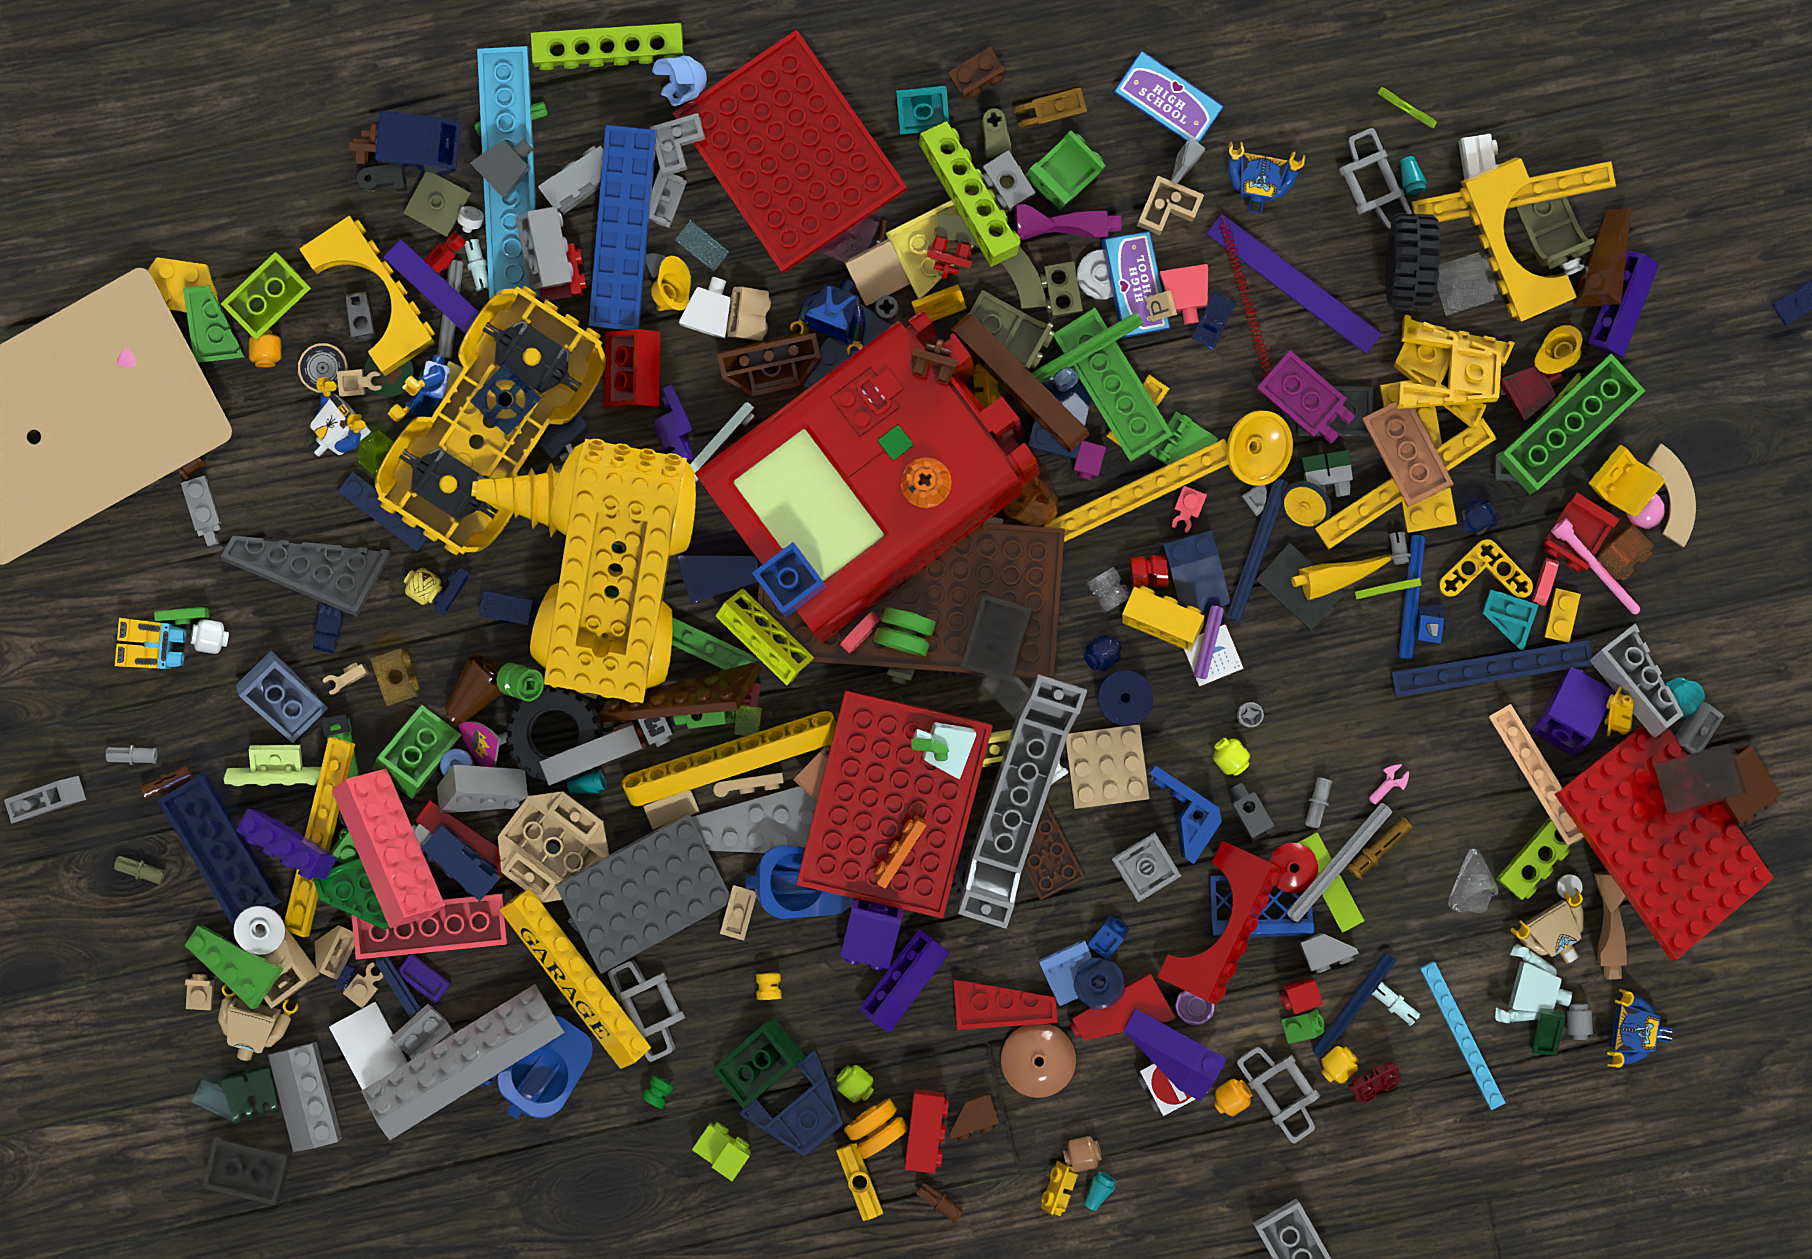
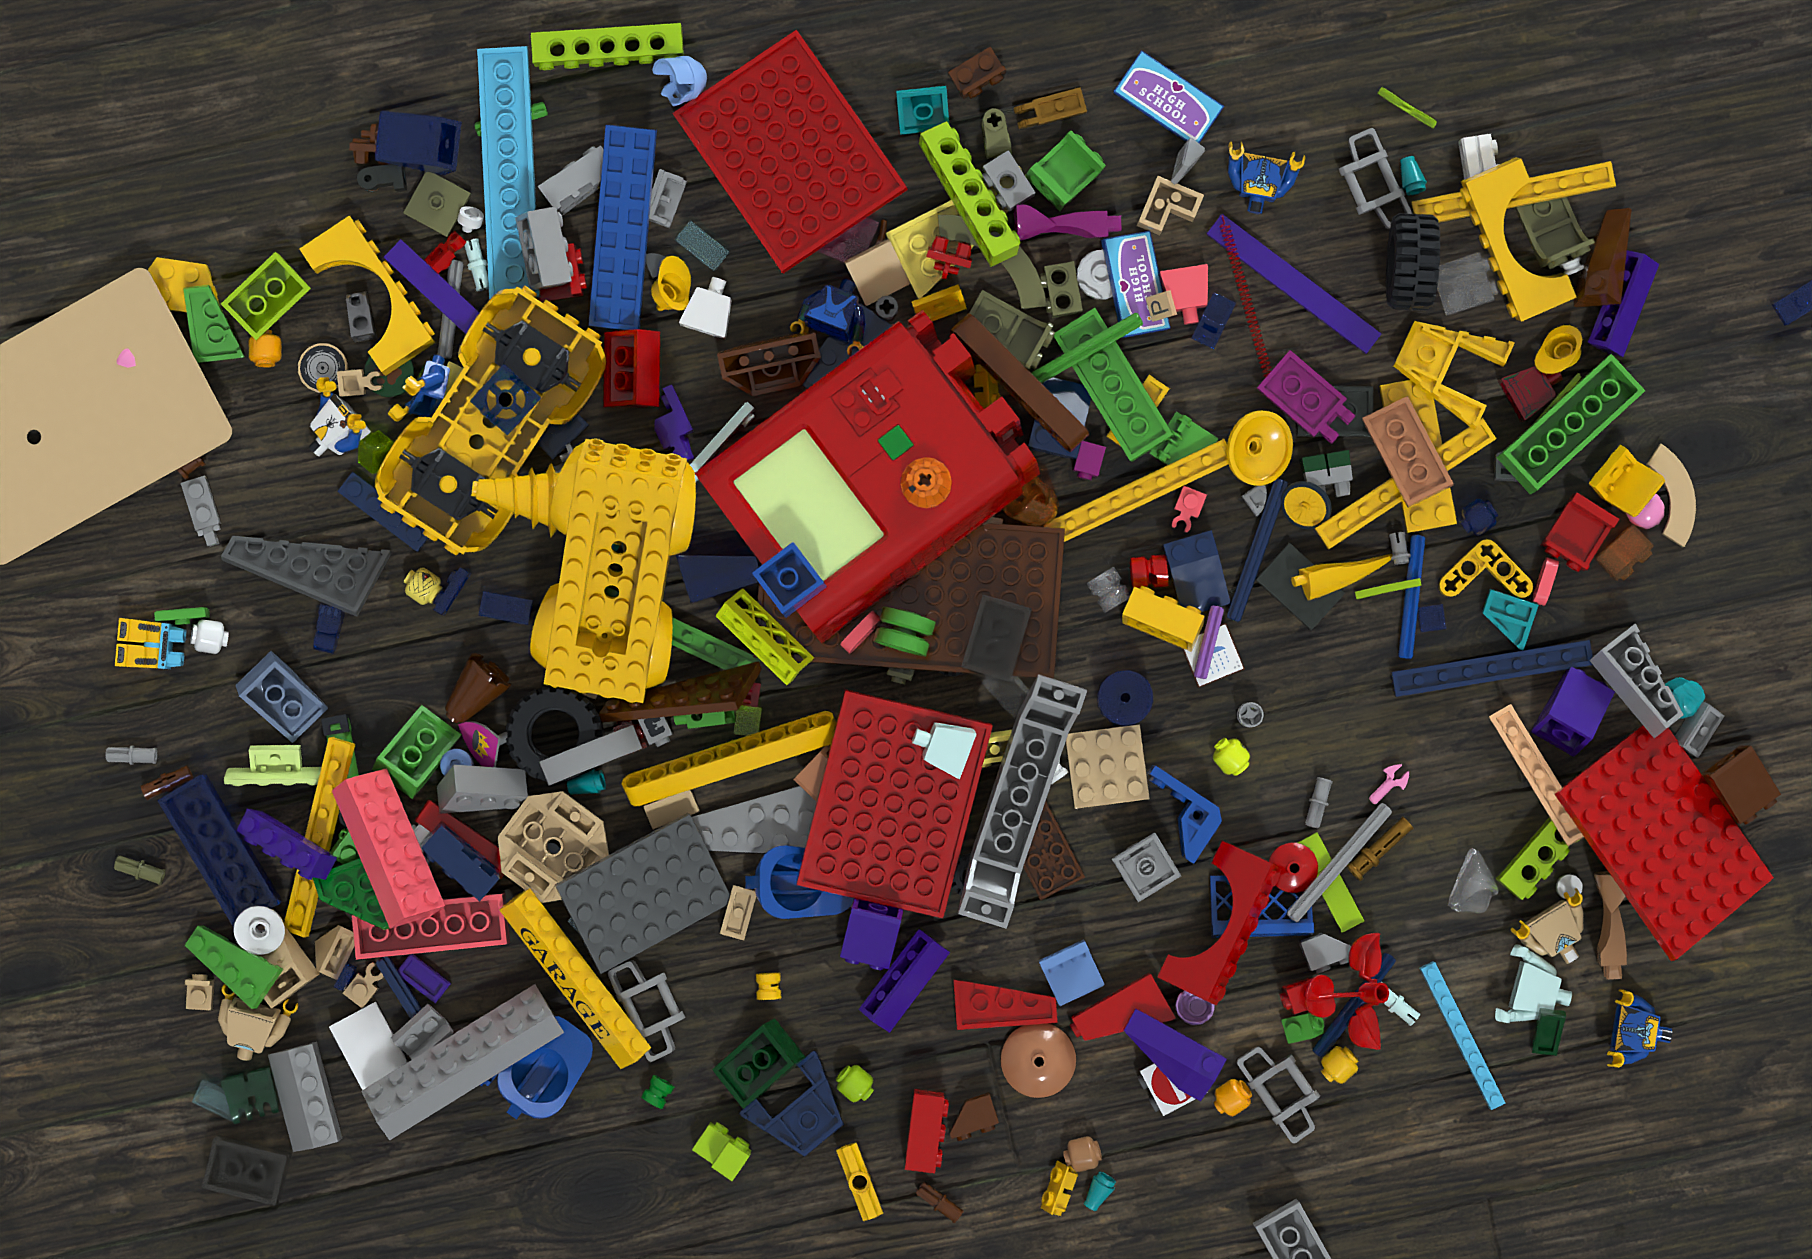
light grey slope [4,776,86,824] -> none
tan plate [323,662,370,694] -> none
clear yellow brick [370,649,420,706] -> none
dark grey torso [470,139,534,200] -> none
bright green wheel [496,662,544,702] -> none
light grey plate [650,113,705,176] -> none
tan plate [713,772,784,797] -> none
tan brick [727,287,771,341] -> none
light orange wheel [844,1098,909,1159] -> none
orange plate [874,815,927,888] -> none
bright green arm [911,738,949,761] -> none
reddish brown hips [912,339,958,385] -> none
sand blue tile [1053,367,1079,391] -> none
dark blue plate [1074,958,1125,1010] -> none
clear blue head [1083,635,1121,672] -> none
blue bracket [1088,915,1129,960] -> none
dark grey torso [1230,783,1274,843] -> none
dark red hinge [1348,1062,1401,1104] -> none
yellow wing [1397,315,1502,409] -> none
blue slope [1416,615,1444,644] -> none
yellow plate [1543,588,1581,643] -> none
bright pink piece [1551,518,1640,614] -> none
light grey brick [1566,1003,1593,1040] -> none
yellow hinge [1605,686,1634,736] -> none
clear smoke brick [1654,744,1747,815] -> none
none -> red plant [1304,933,1389,1050]

